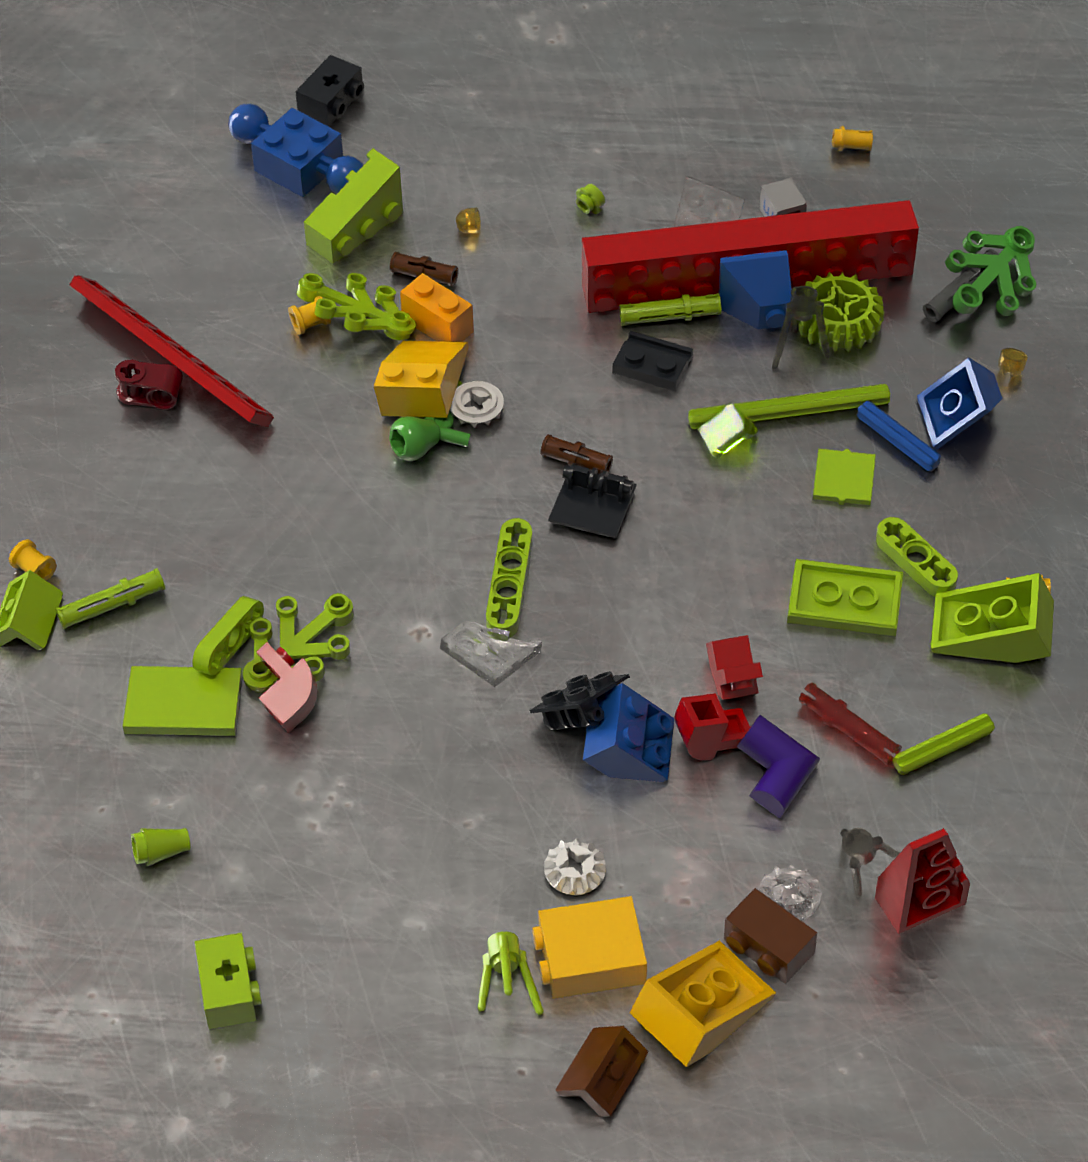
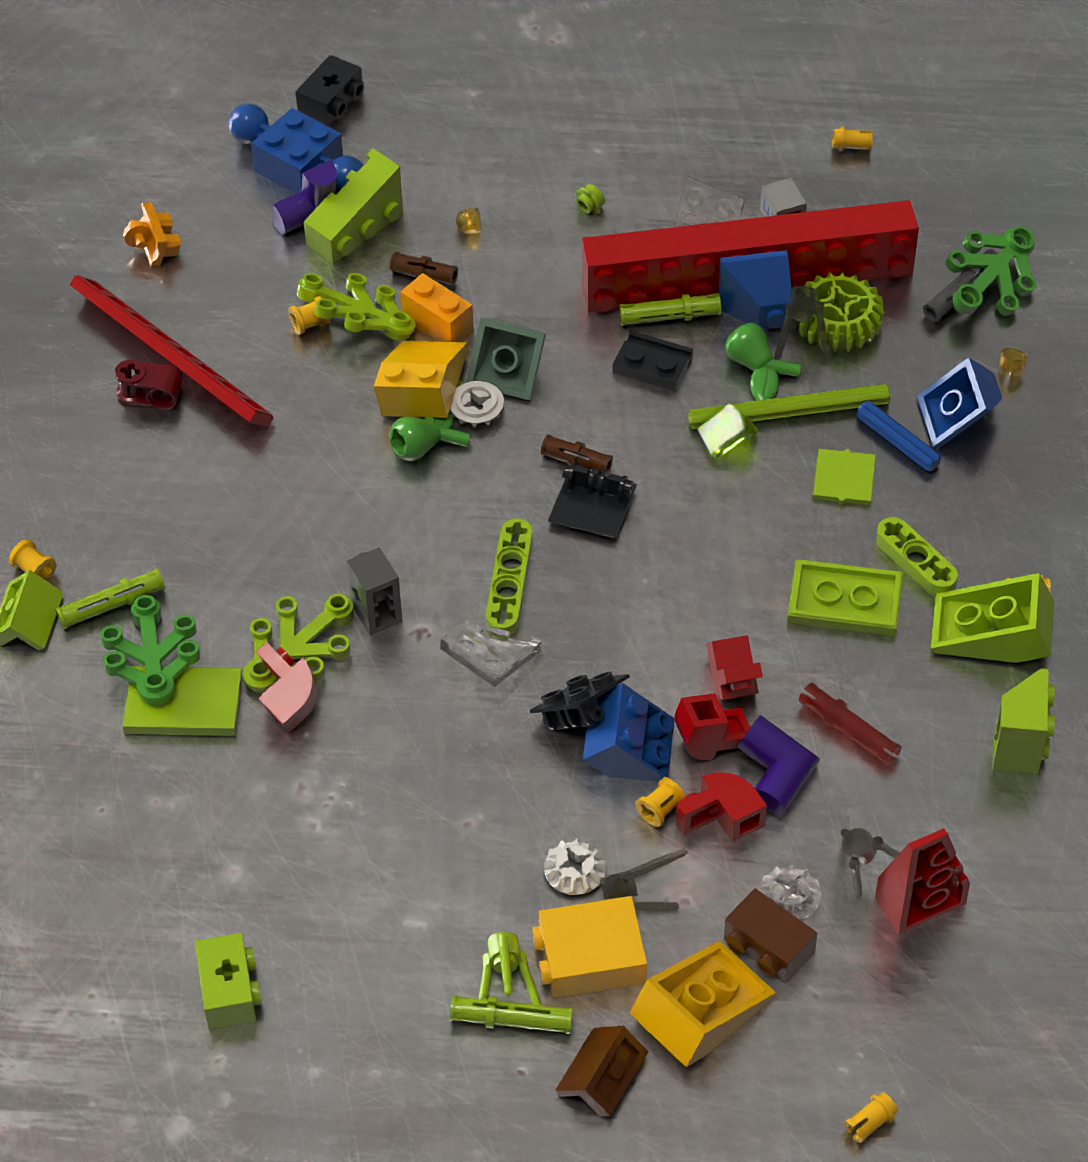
lime cone [131,828,190,866] -> none
lime beam [192,596,264,676] -> none
lime axle [892,713,995,775] -> none
none -> bright green plant [100,595,200,706]
none -> light orange hips [123,202,181,266]
none -> dark purple brick [273,161,337,235]
none -> dark grey brick [347,547,403,636]
none -> lime pin [450,995,573,1034]
none -> sand green slope [466,317,546,400]
none -> clear smoke plant [600,848,688,911]
none -> yellow bush [635,777,686,827]
none -> red brick [676,772,767,842]
none -> bright green piece [725,323,801,401]
none -> yellow pin [844,1092,898,1143]
none -> lime slope [993,668,1055,774]

